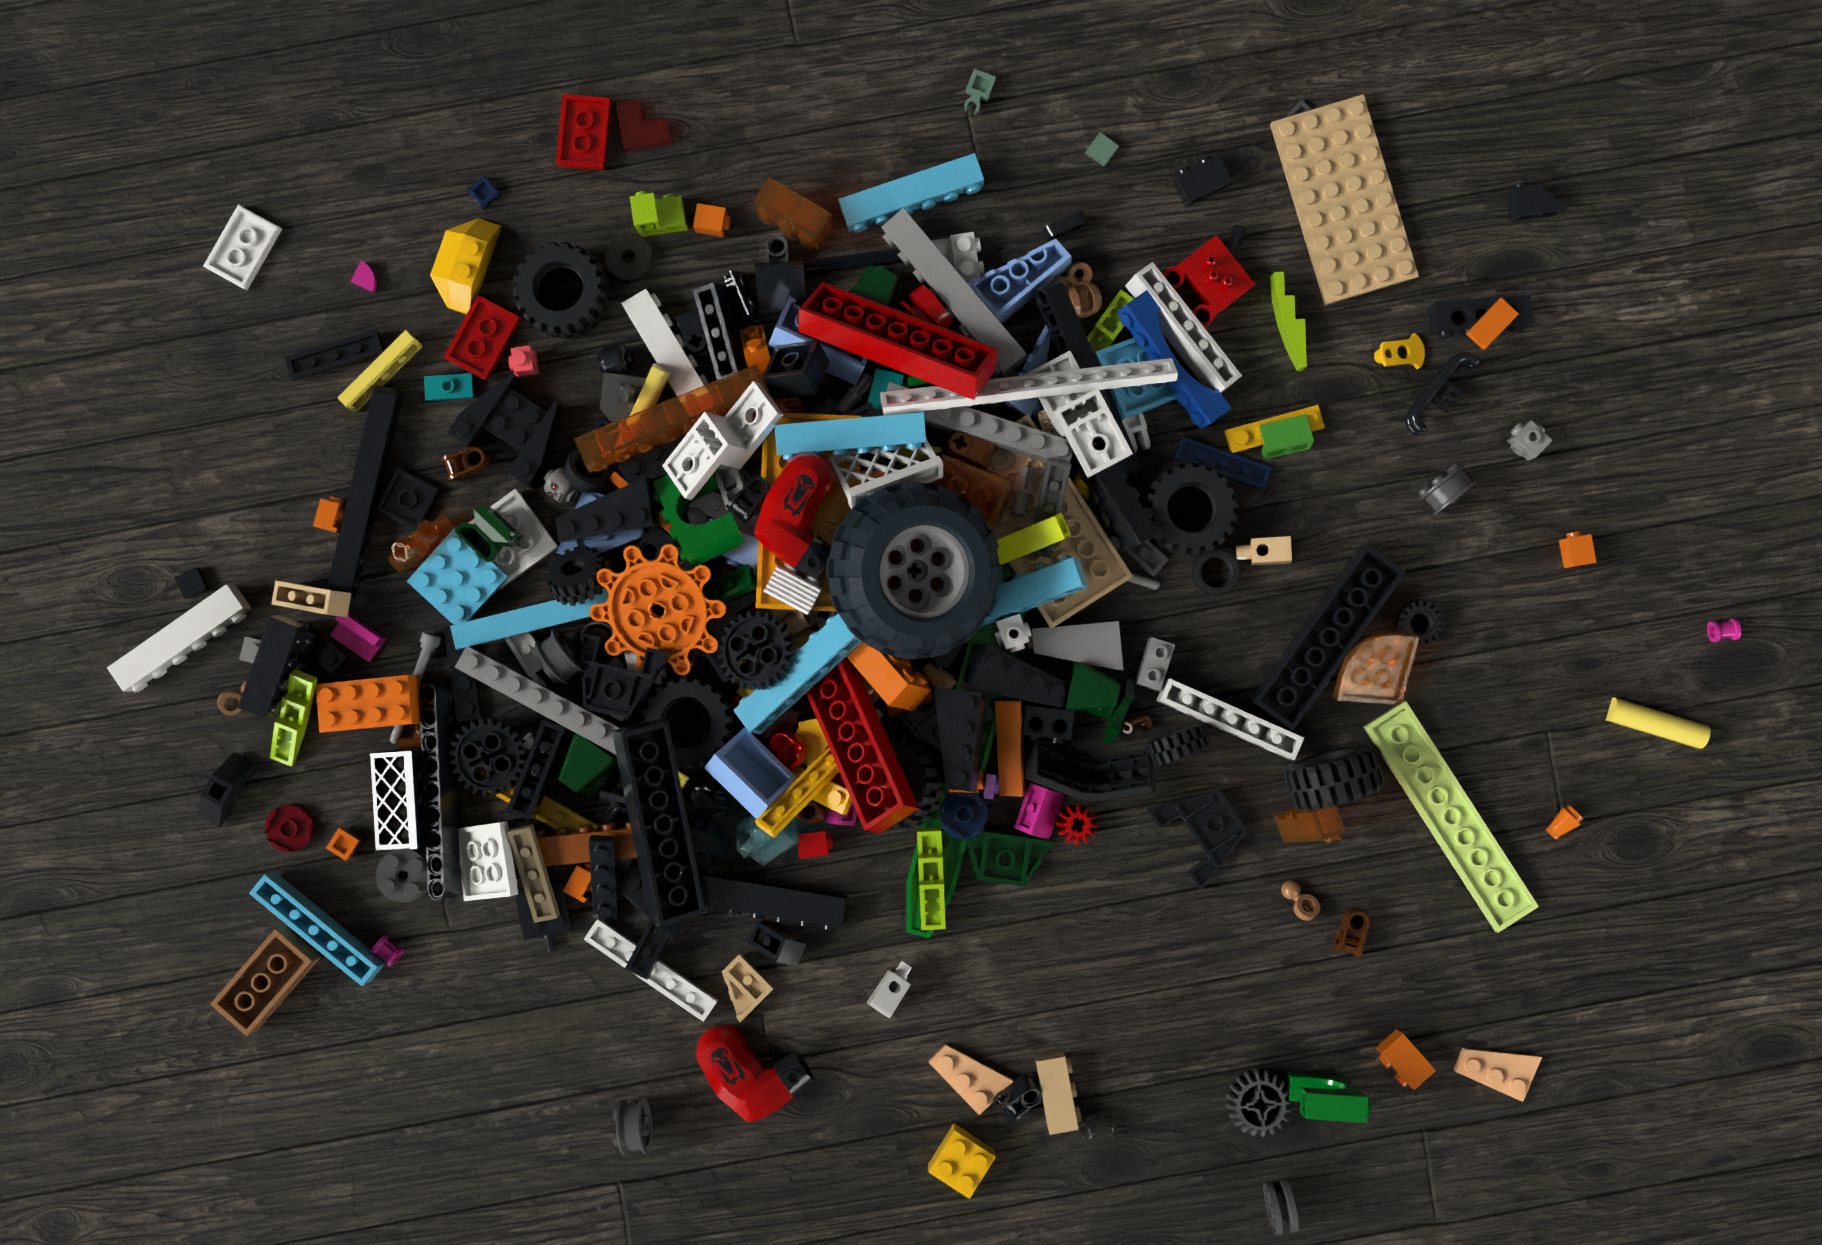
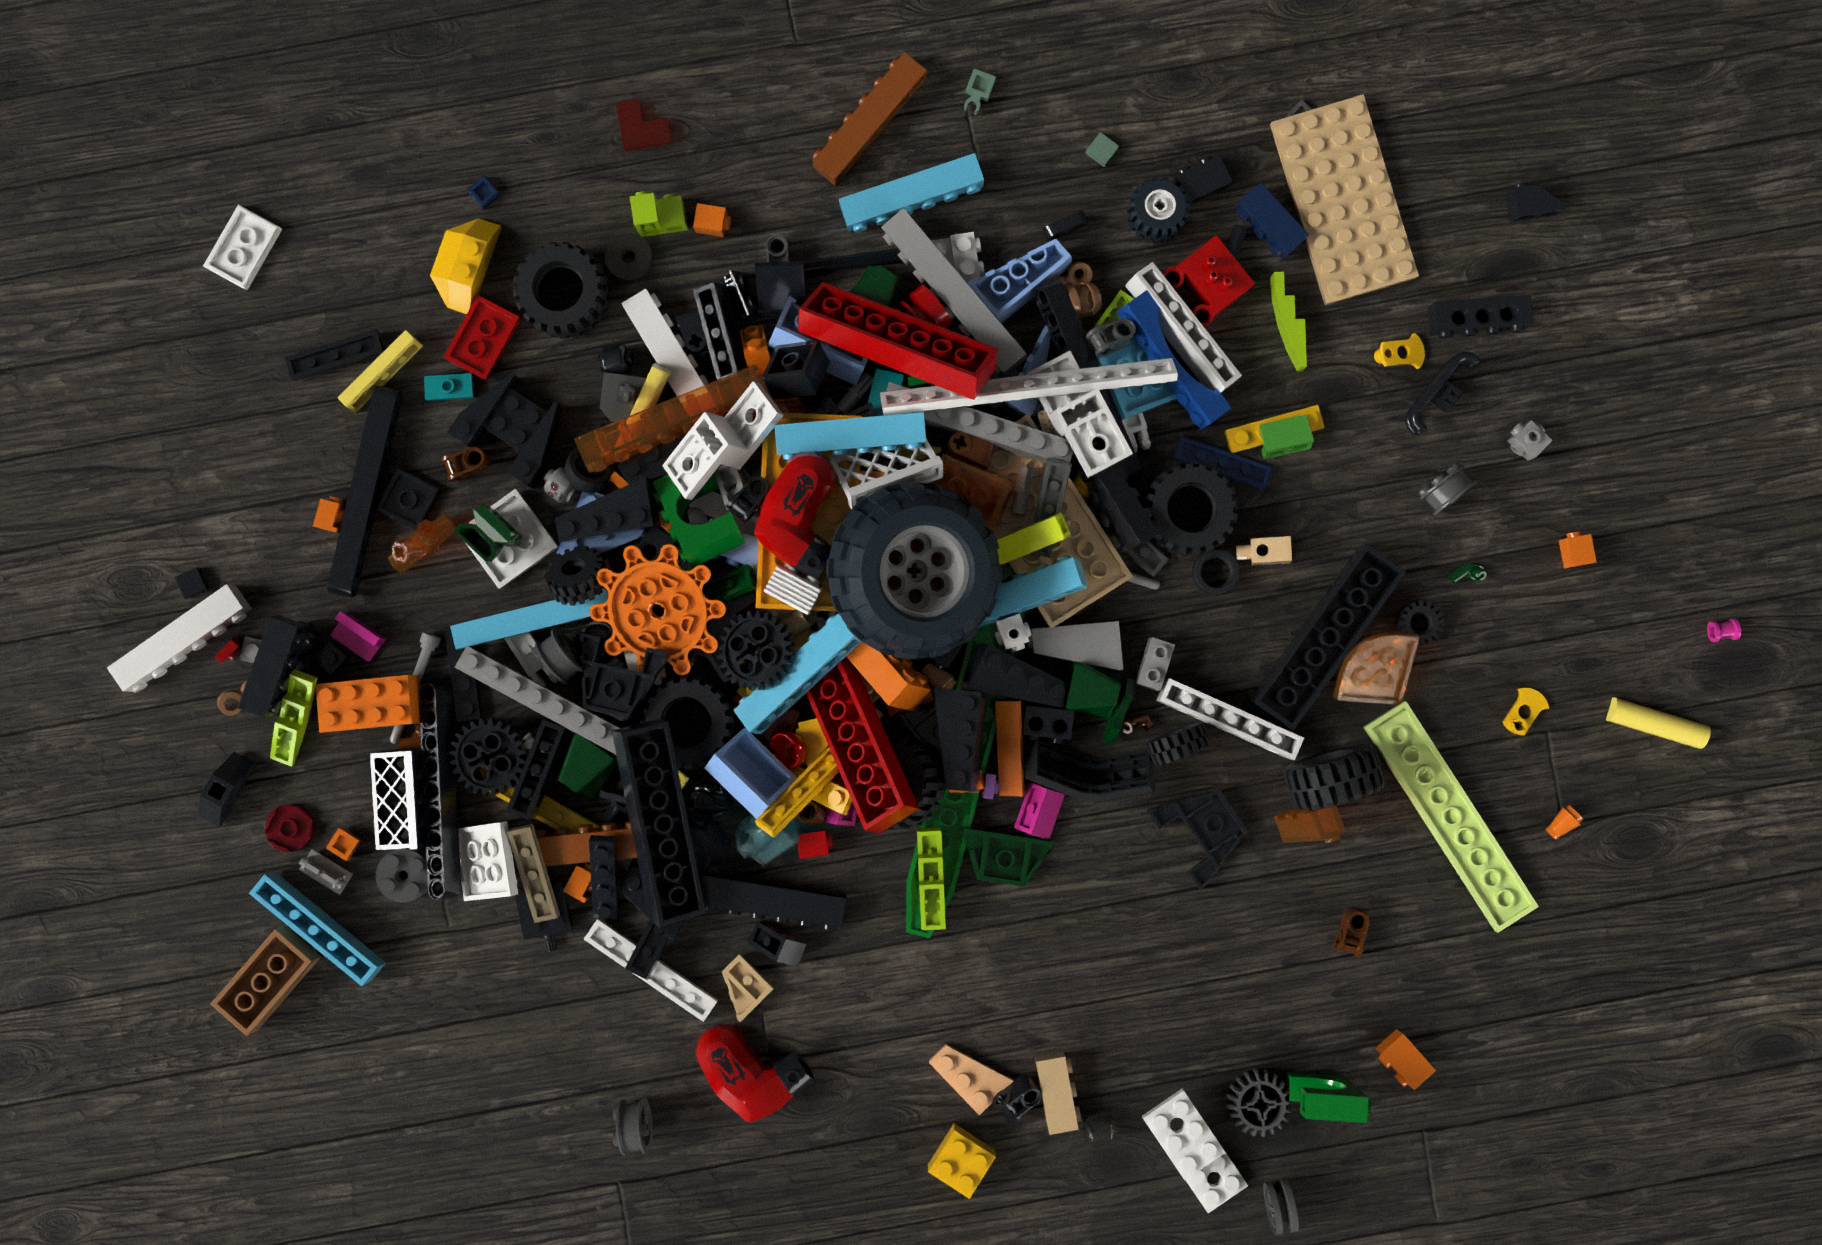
tan brick [271,580,351,617] -> none
dark pink tile [351,260,377,293] -> none
dark pink bush [371,935,404,967] -> none
medium azure plate [407,528,510,625] -> none
coral brick [508,345,539,377] -> none
red plate [556,94,612,171] -> none
clear orange brick [753,177,833,250] -> none
white torso [867,961,913,1018] -> none
dark blue tile [939,792,988,840] -> none
red gear [1056,803,1098,845] -> none
medium nougat plate [1281,880,1320,921] -> none
light nougat wing [1453,1048,1542,1102] -> none
orange tile [1466,297,1519,350] -> none
none -> red plate [214,636,242,664]
none -> light grey hinge [299,849,353,895]
none -> dark orange brick [812,52,927,186]
none -> dark grey piece [1086,318,1136,358]
none -> black wheel [1127,176,1190,244]
none -> white bracket [1142,1089,1248,1213]
none -> dark blue brick [1235,182,1309,260]
none -> dark green arm [1448,562,1487,584]
none -> yellow piece [1502,688,1549,735]

